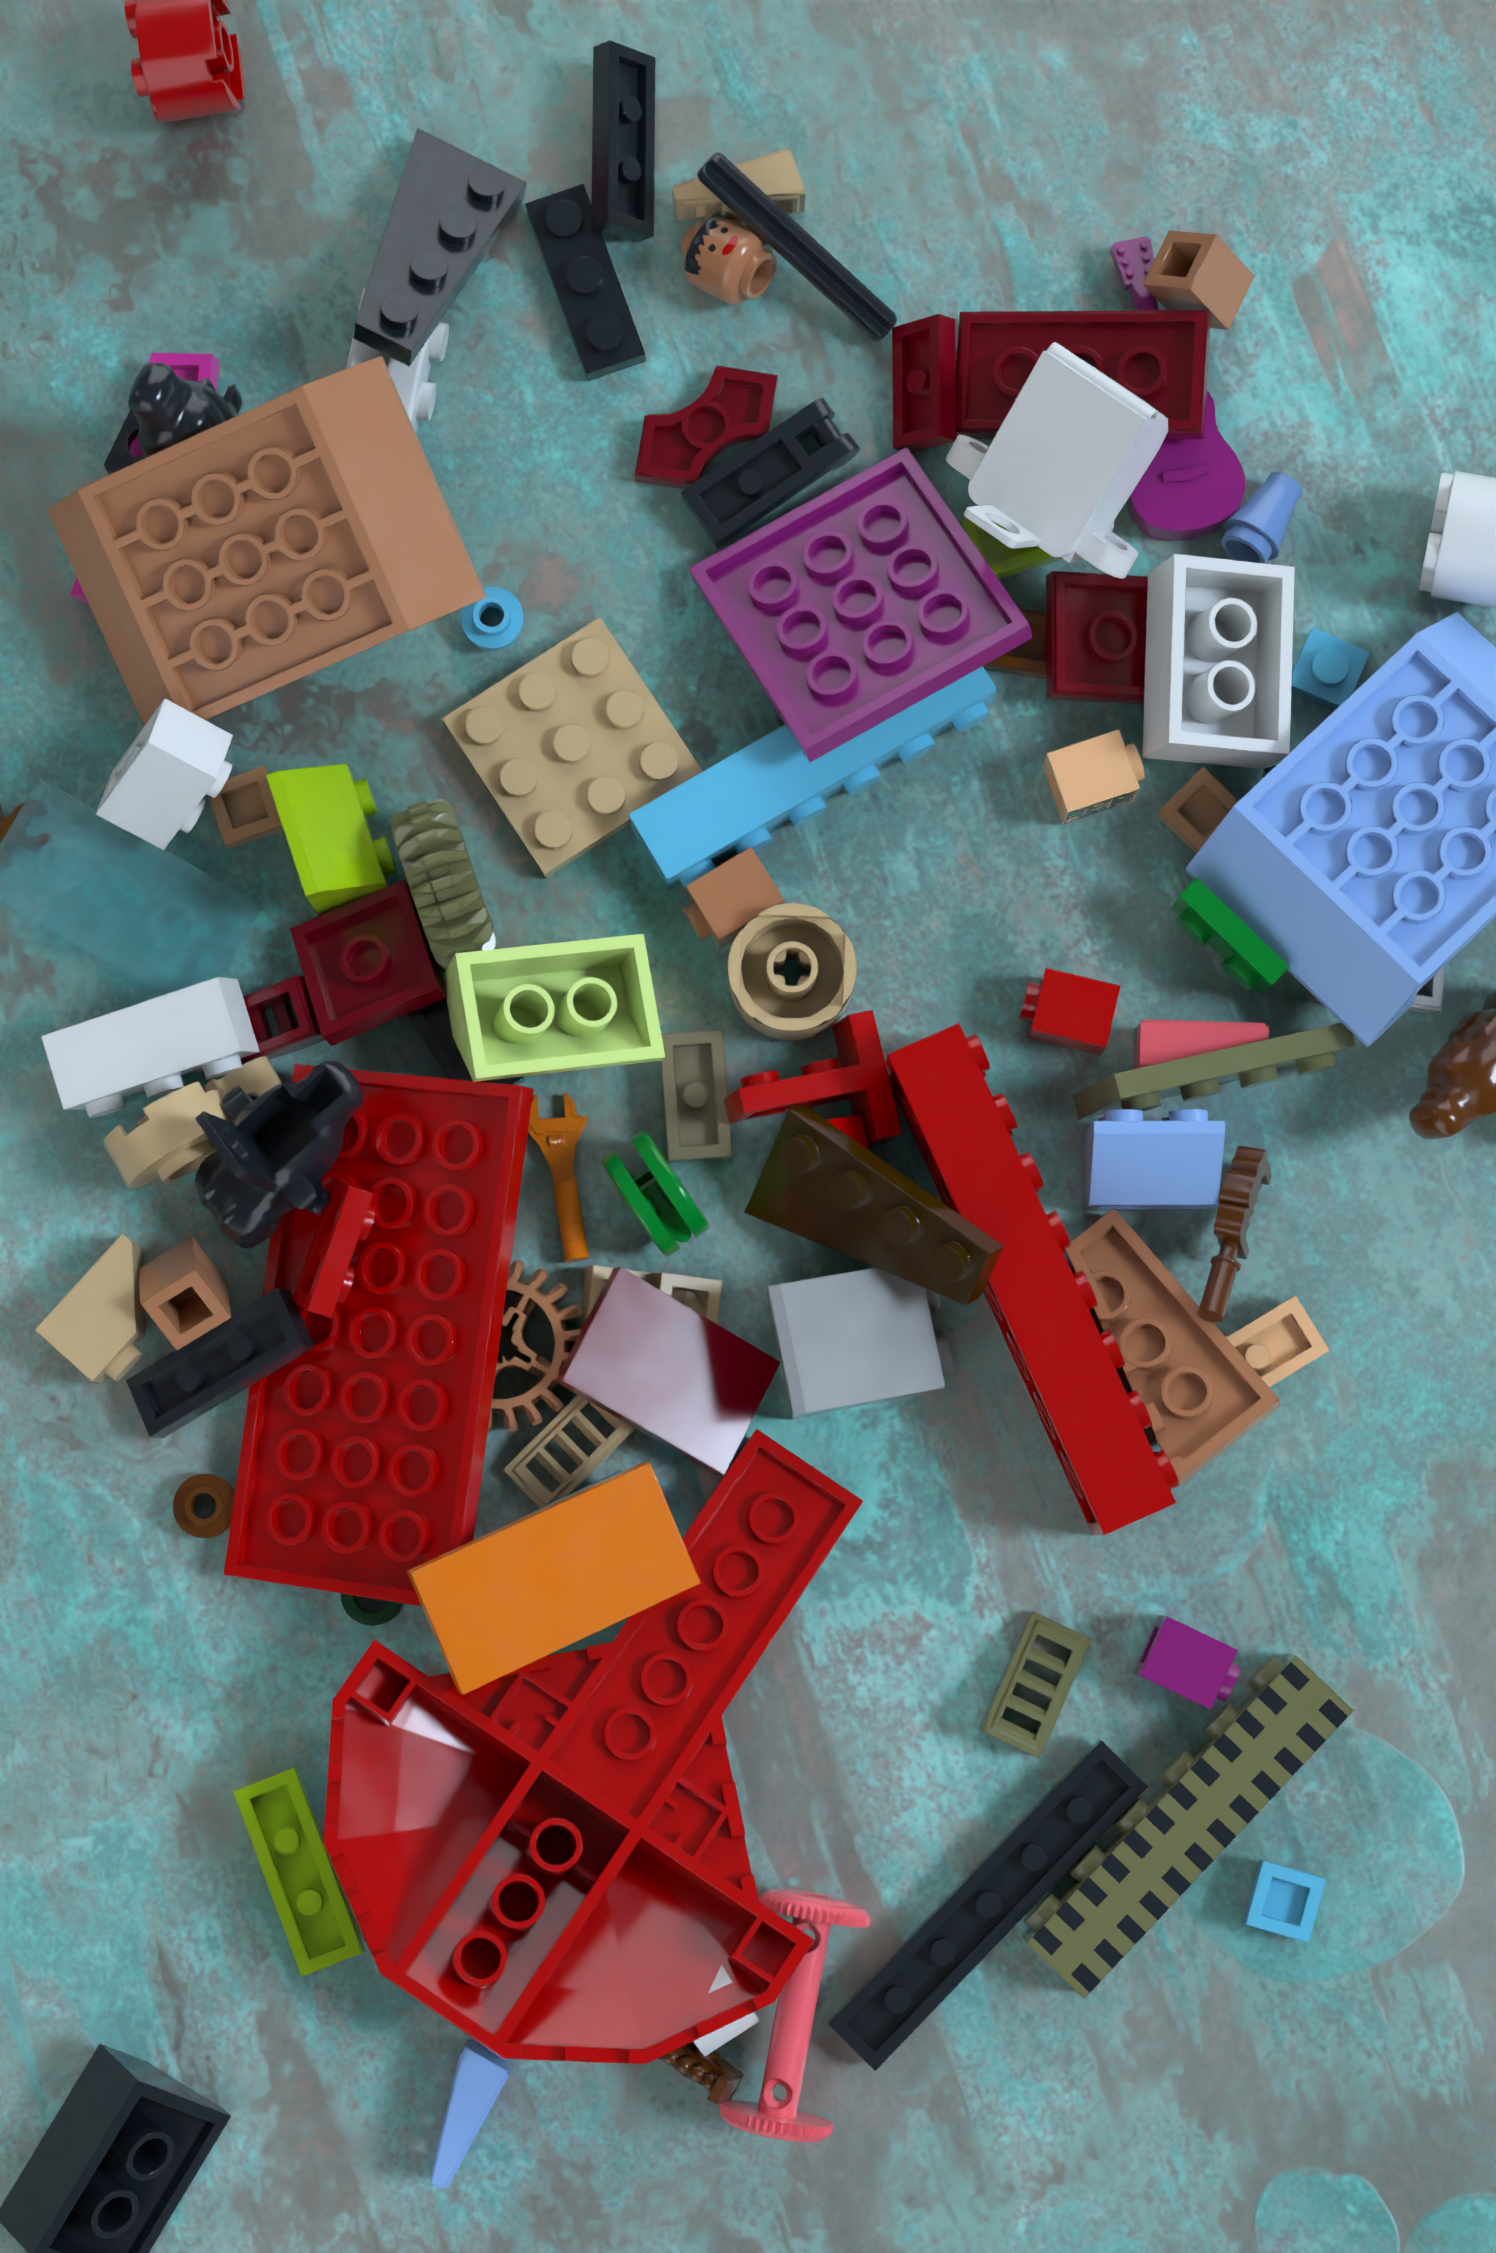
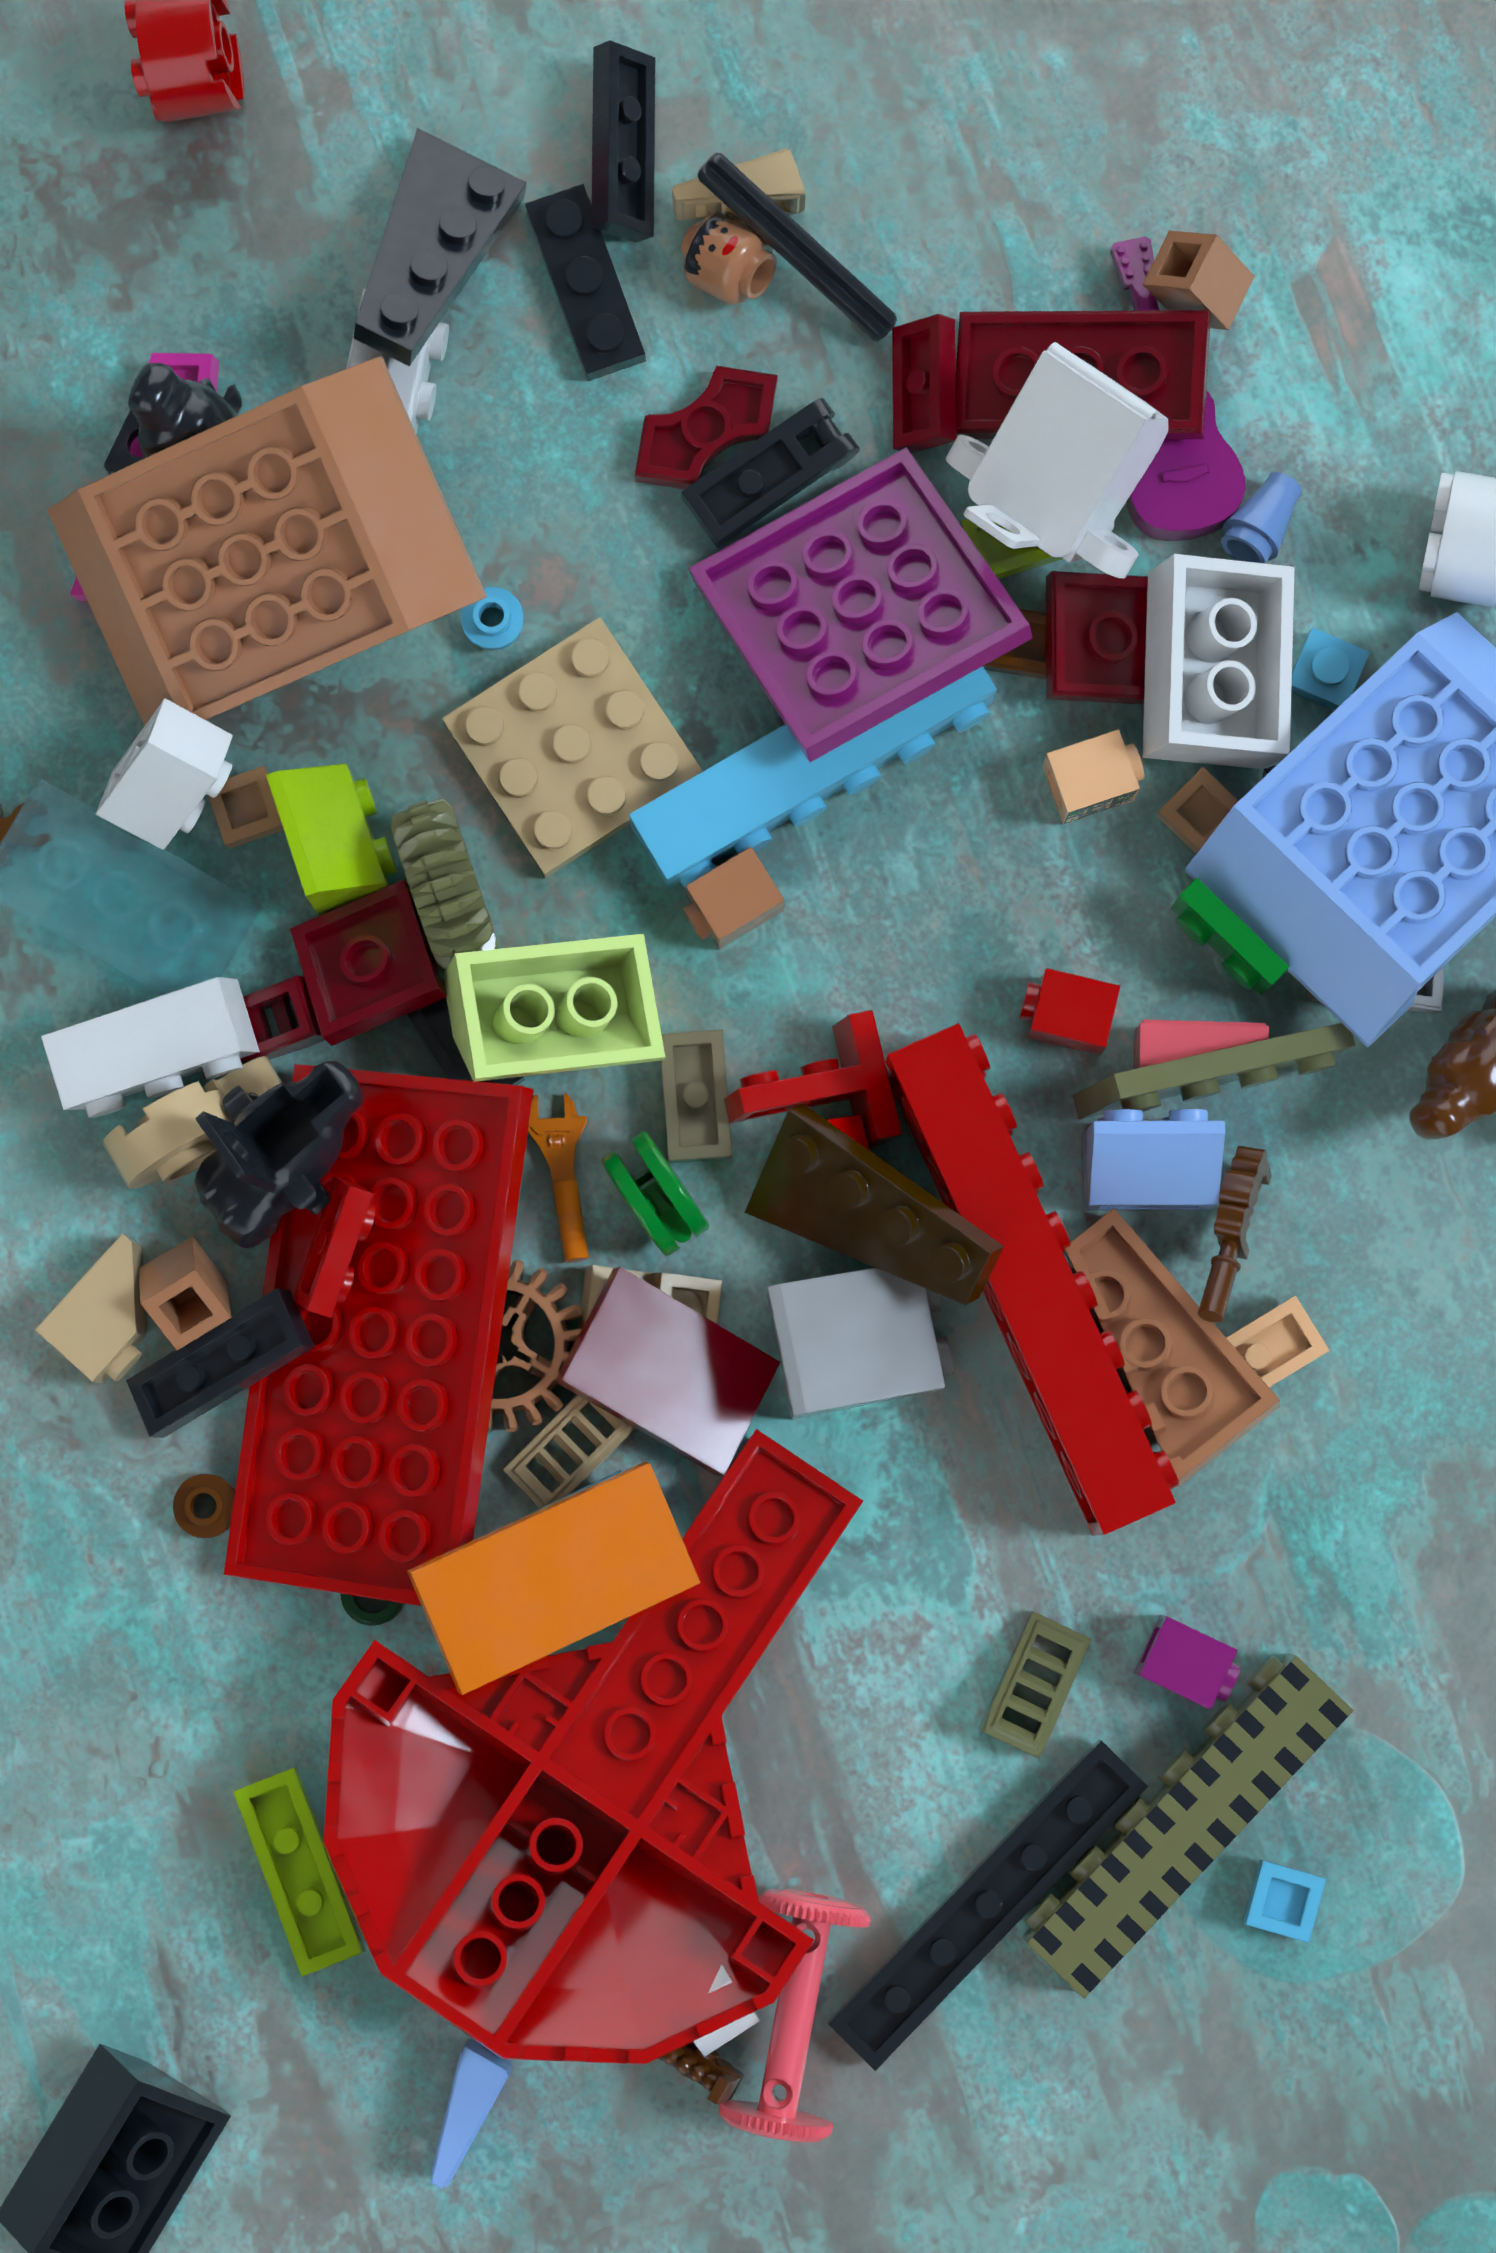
tan brick [728,903,857,1041] -> none

